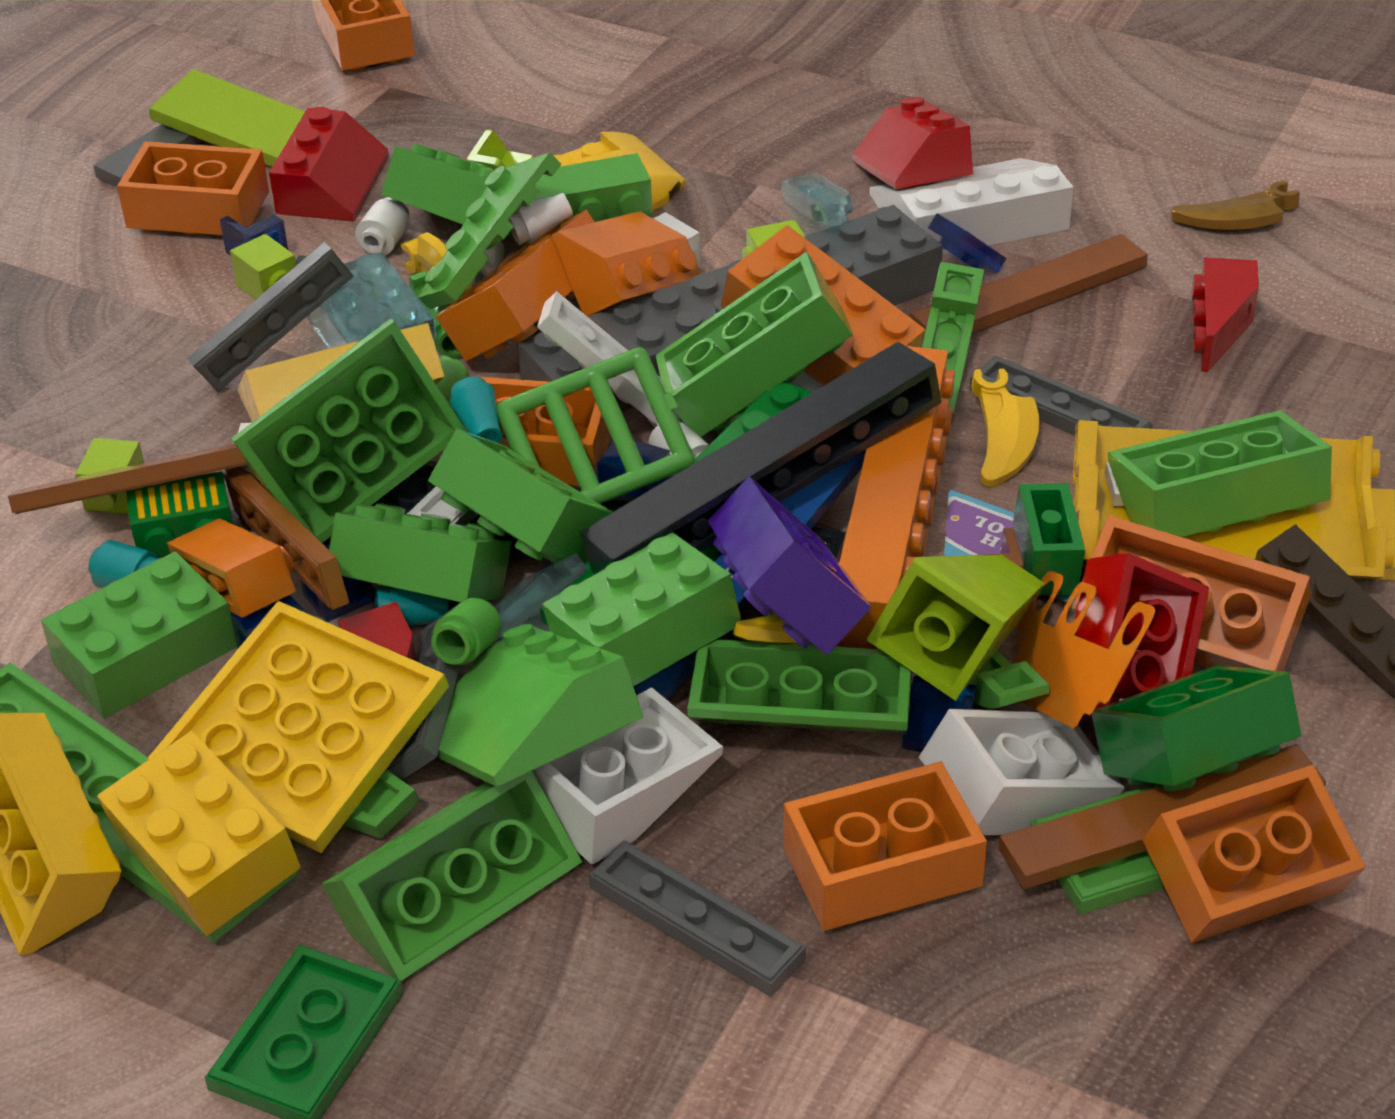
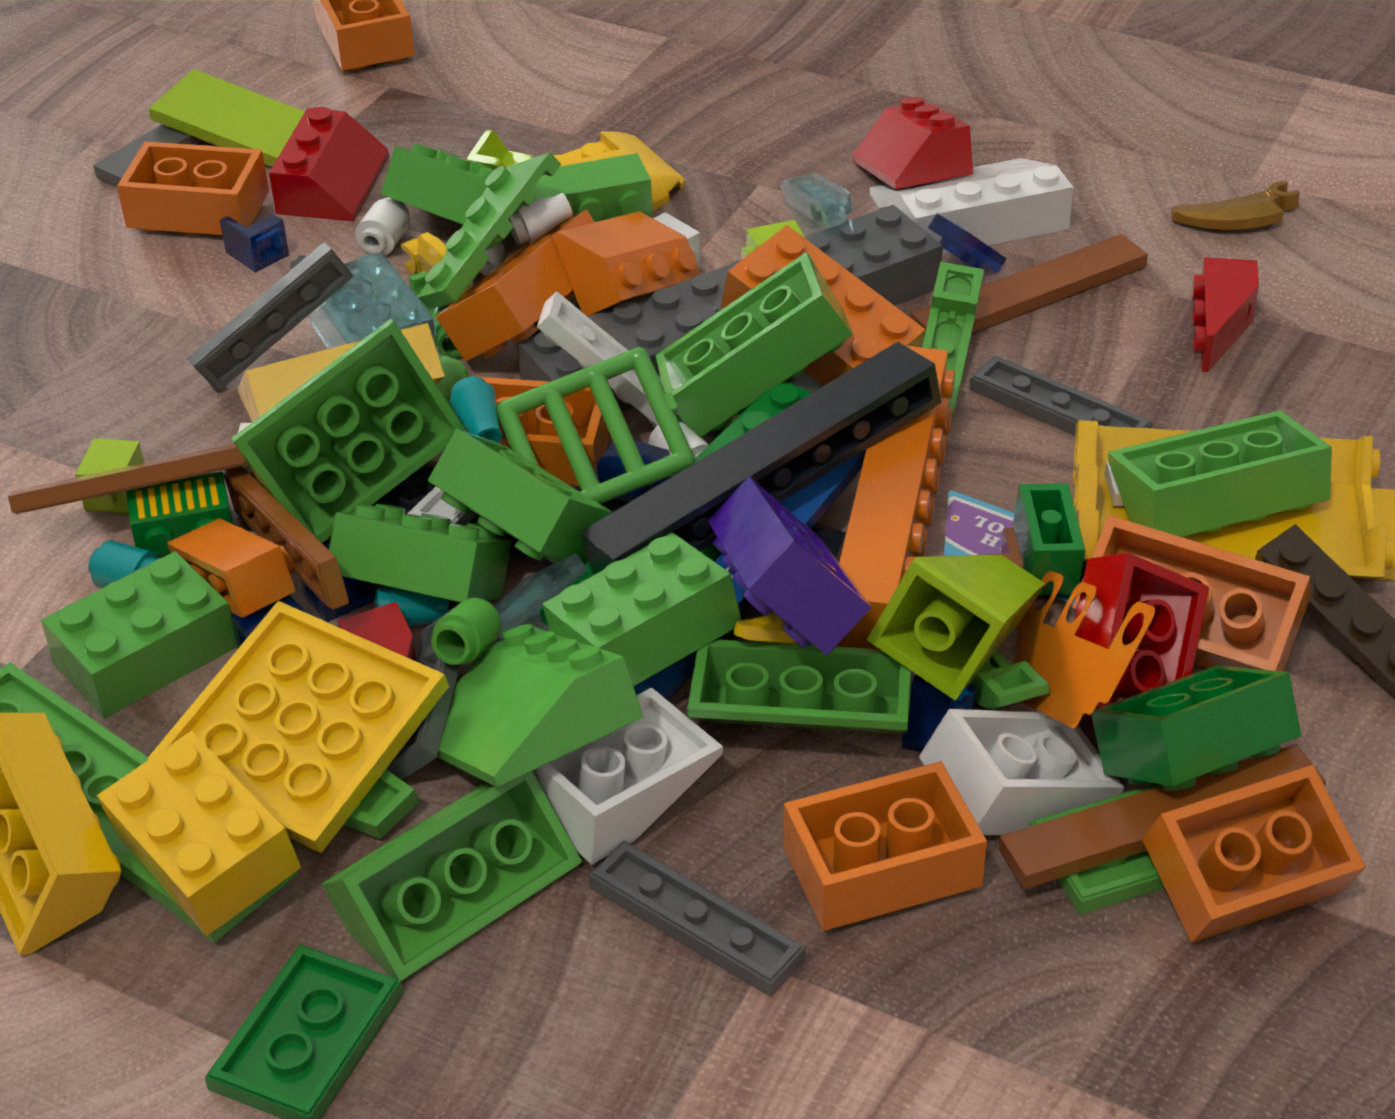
lime brick [230,234,296,300] -> none
yellow piece [971,369,1039,487] -> none

